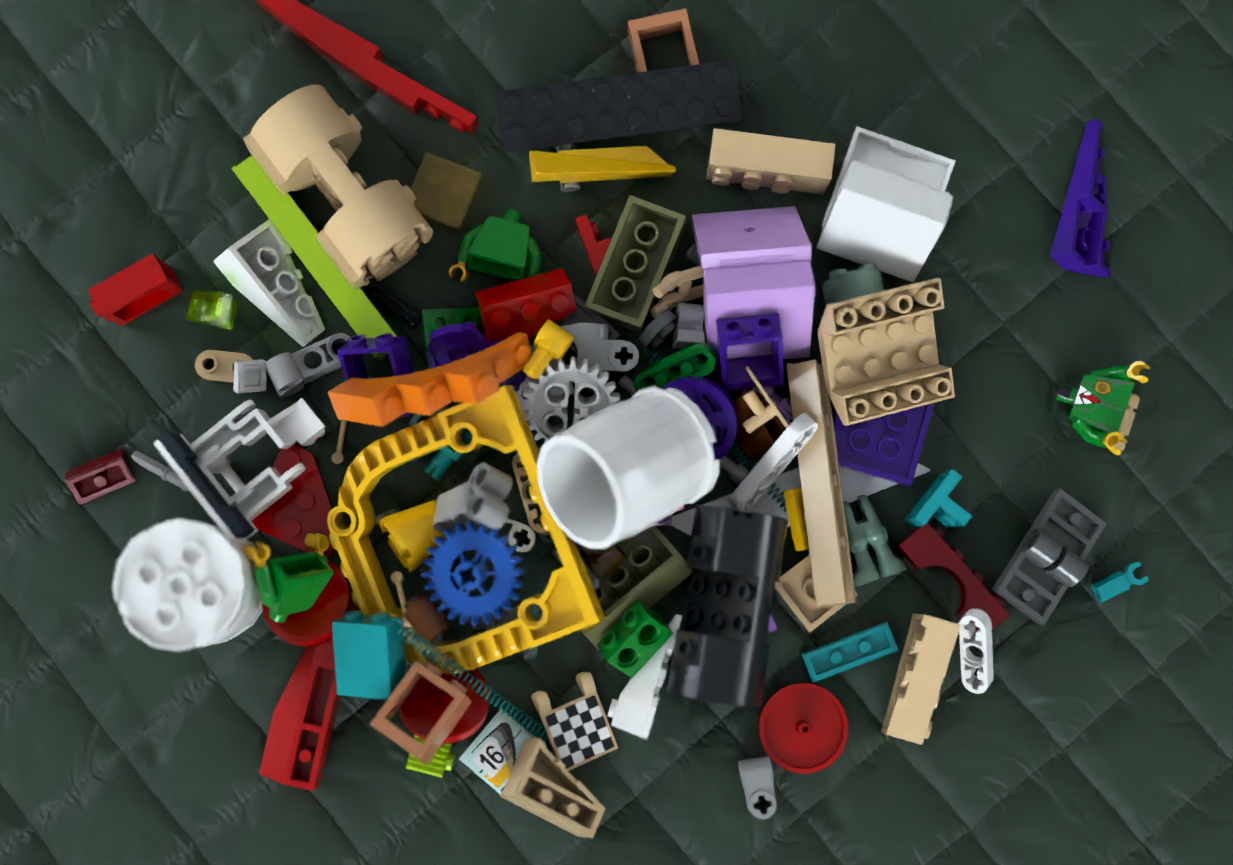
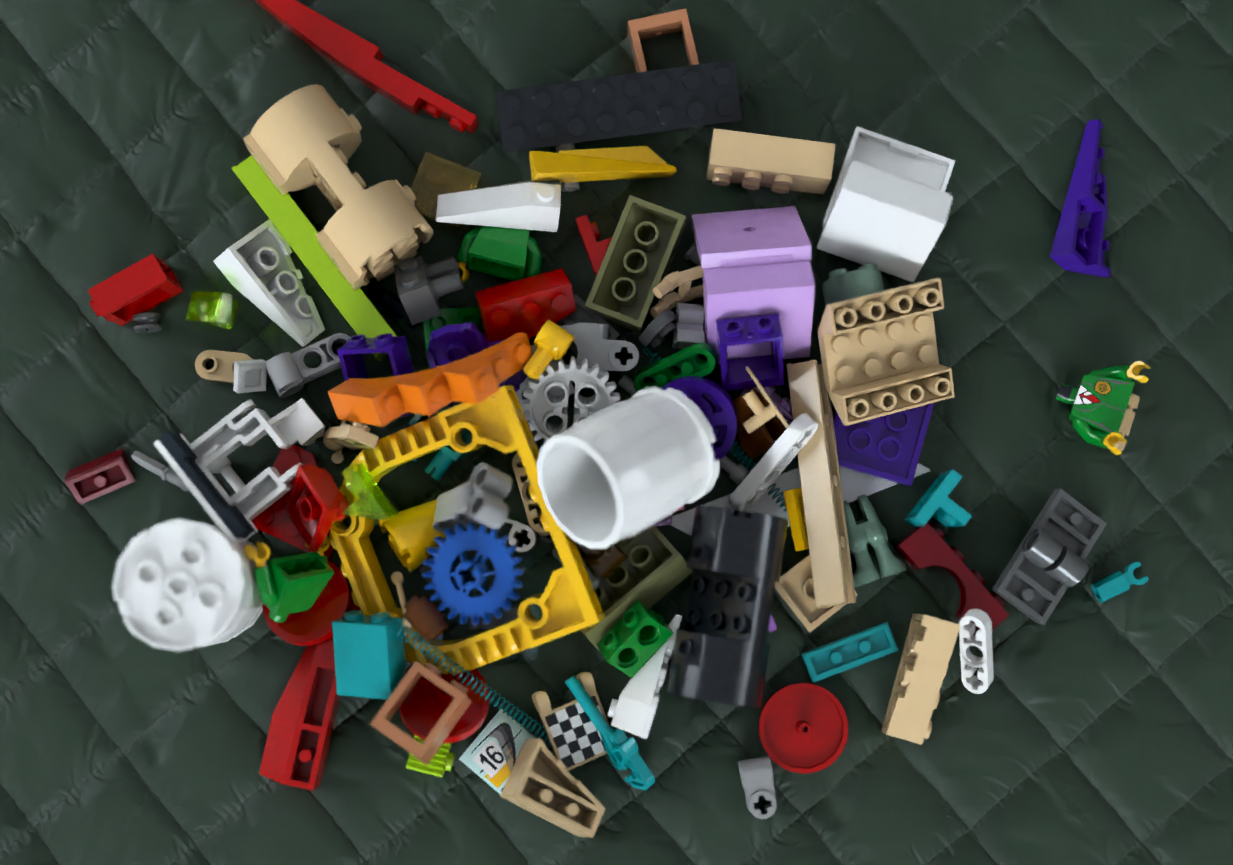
none -> dark grey bush [132,312,162,333]
none -> red slope [284,464,349,553]
none -> tan plate [323,422,379,451]
none -> clear neon green slope [342,464,398,520]
none -> dark grey brick [394,255,464,325]
none -> white wedge [436,181,561,232]
none -> teal piece [565,675,655,790]

